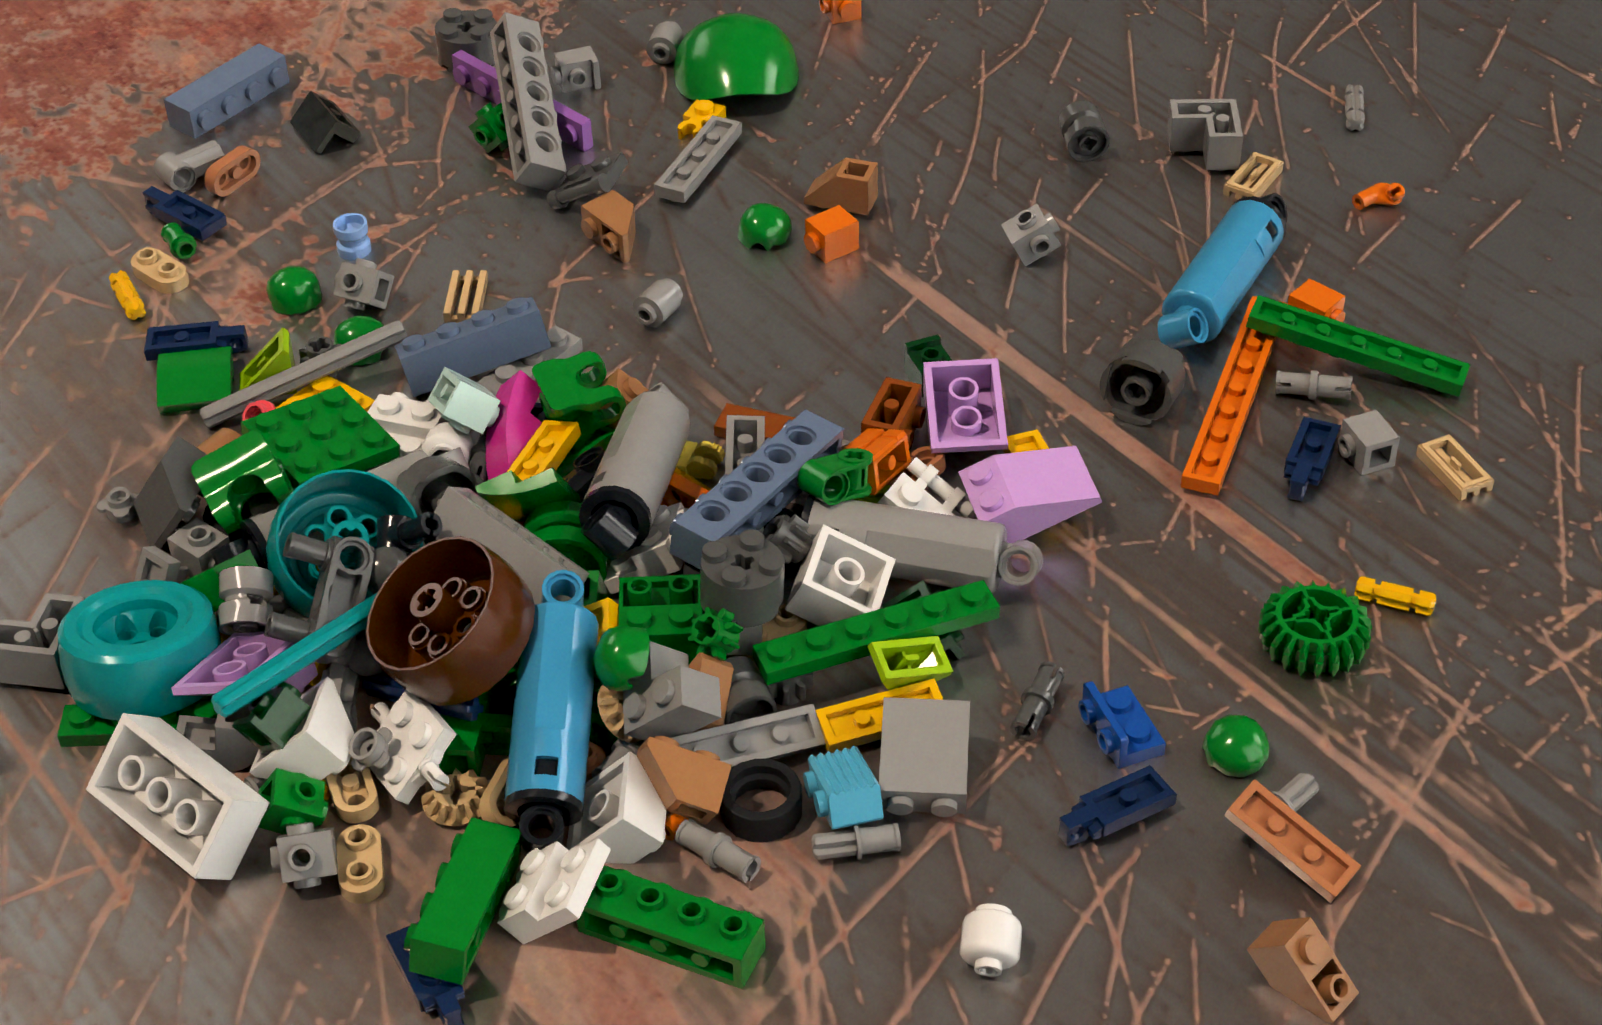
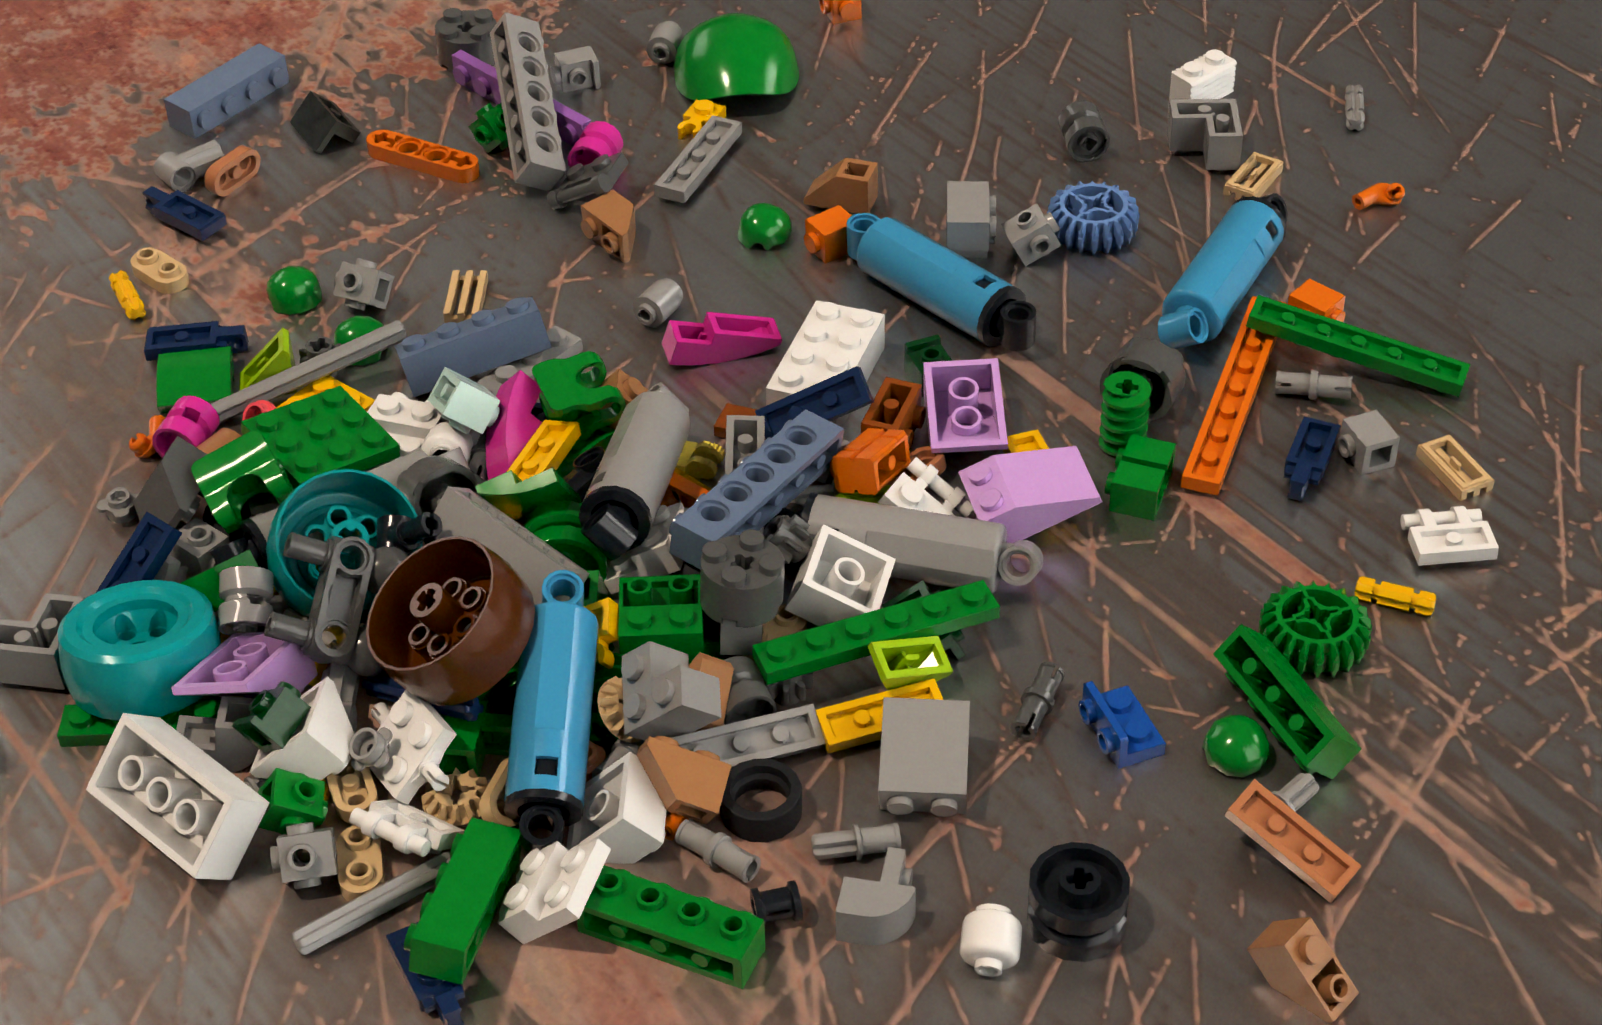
green pin [161,222,197,259] -> none
teal axle [211,592,378,717] -> none
light blue wheel [333,213,371,261] -> none
green hair [593,626,650,691] -> none
green gear [688,607,743,661] -> none
green piece [797,448,873,505] -> none
medium azure brick [803,745,884,830] -> none
dark blue hinge [1058,765,1177,846] -> none
none -> dark blue plate [96,512,182,593]
none -> orange arm [129,415,165,458]
none -> dark pink wheel [152,396,220,458]
none -> light grey axle [292,852,451,955]
none -> white plate [349,799,465,857]
none -> orange beam [366,129,480,183]
none -> dark pink wheel [567,121,623,168]
none -> dark pink slope [662,312,782,366]
none -> black bush [749,880,803,925]
none -> dark blue plate [755,366,874,439]
none -> white brick [766,300,885,427]
none -> light grey brick [835,847,916,945]
none -> dark azure piece [846,213,1037,351]
none -> light grey brick [946,181,996,258]
none -> black wheel [1027,842,1130,962]
none -> medium blue gear [1047,181,1140,255]
none -> green piece [1098,371,1151,456]
none -> green piece [1104,434,1176,521]
none -> white brick [1169,49,1237,102]
none -> green brick [1213,624,1362,779]
none -> white plate [1400,506,1499,566]

